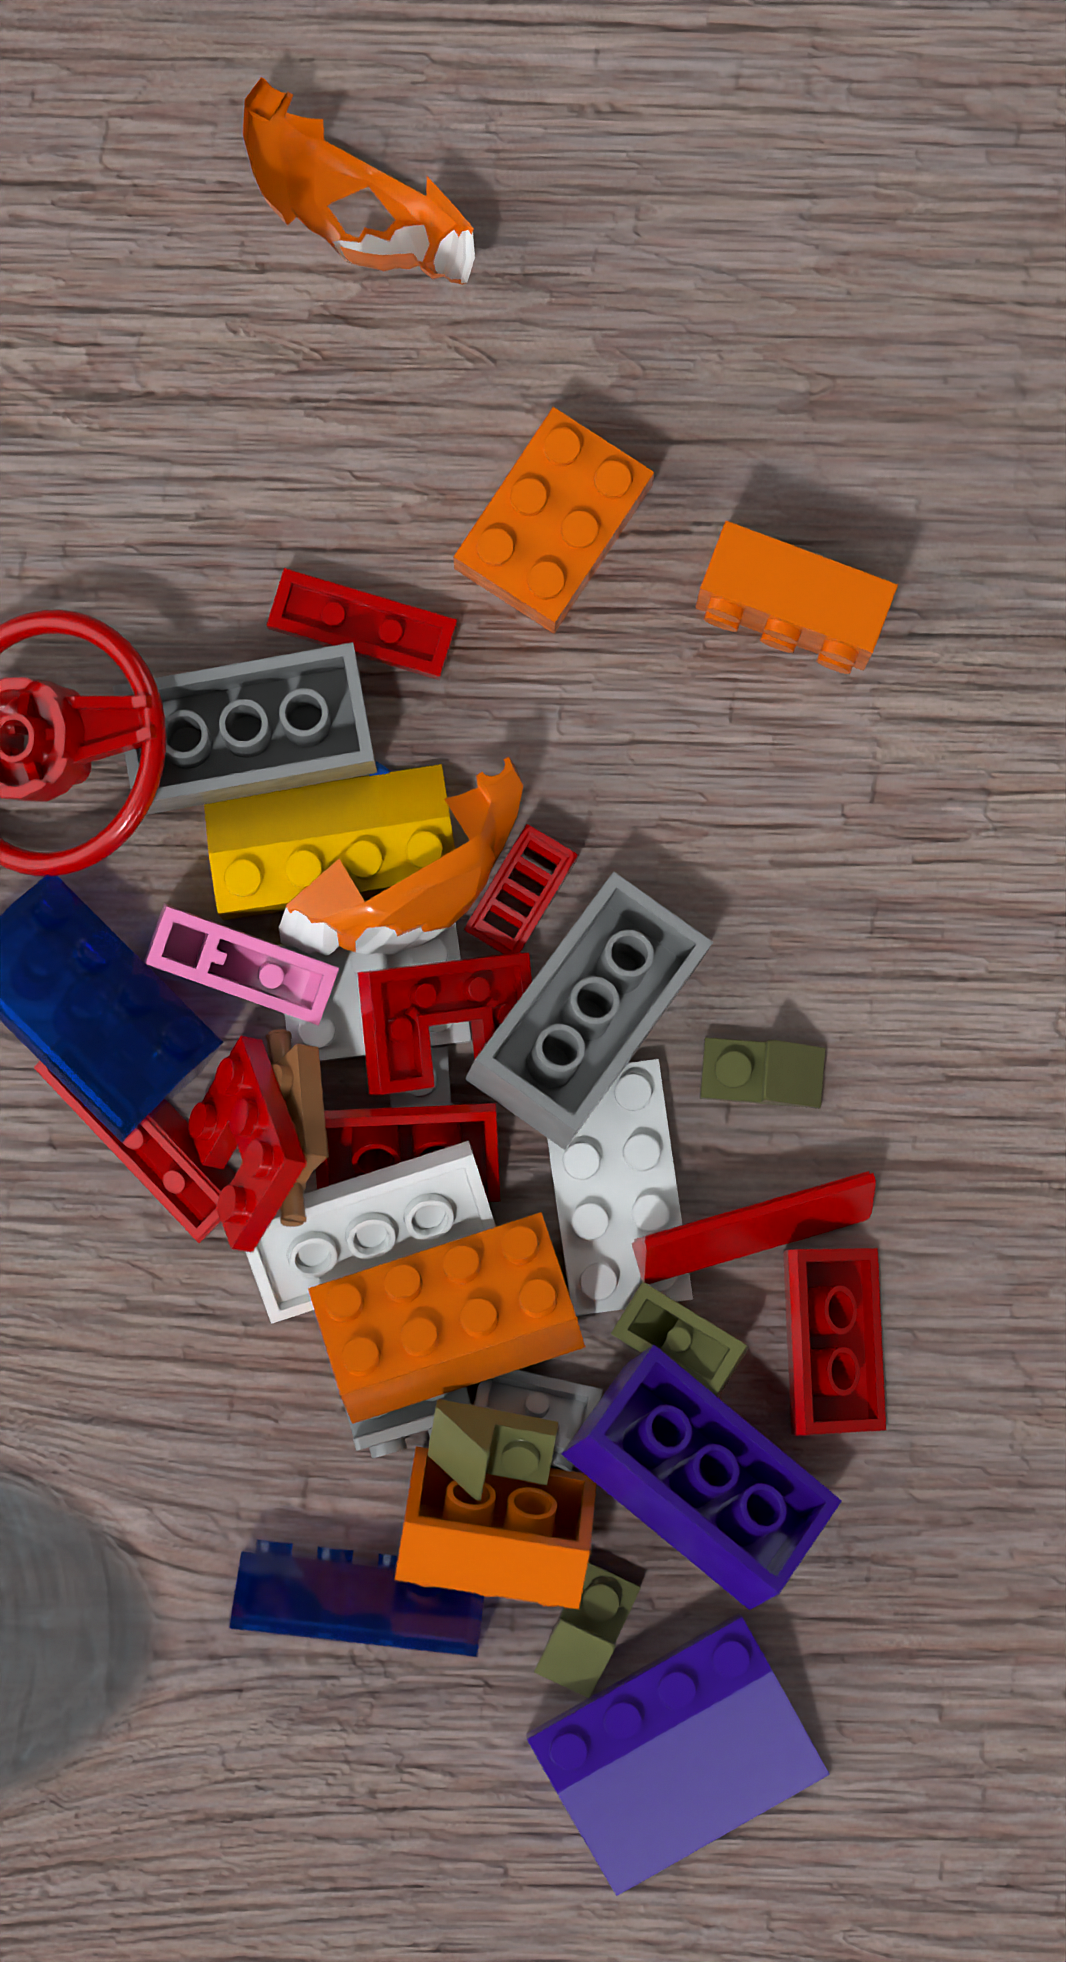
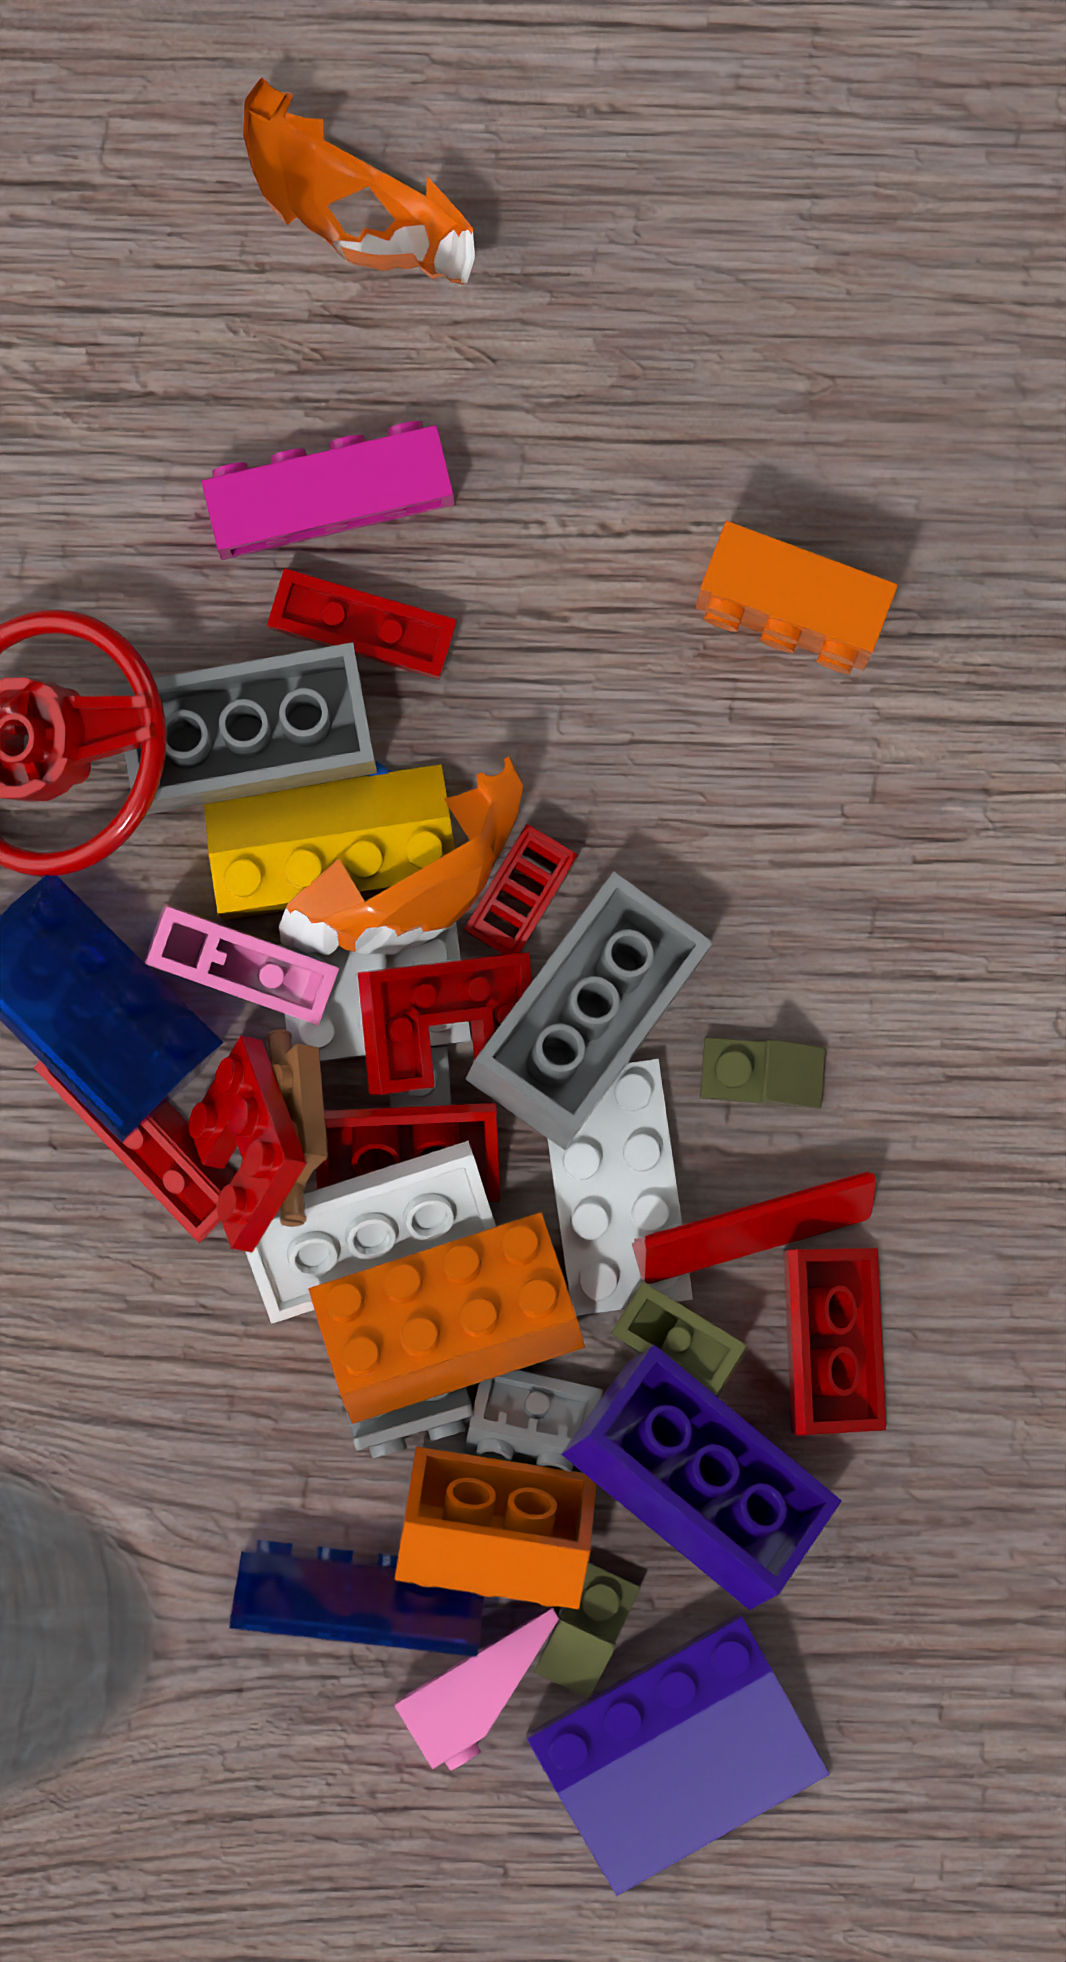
olive slope [428,1399,559,1501] -> none
orange brick [453,407,655,634] -> none
none -> dark pink brick [201,421,454,561]
none -> bright pink slope [394,1607,559,1771]

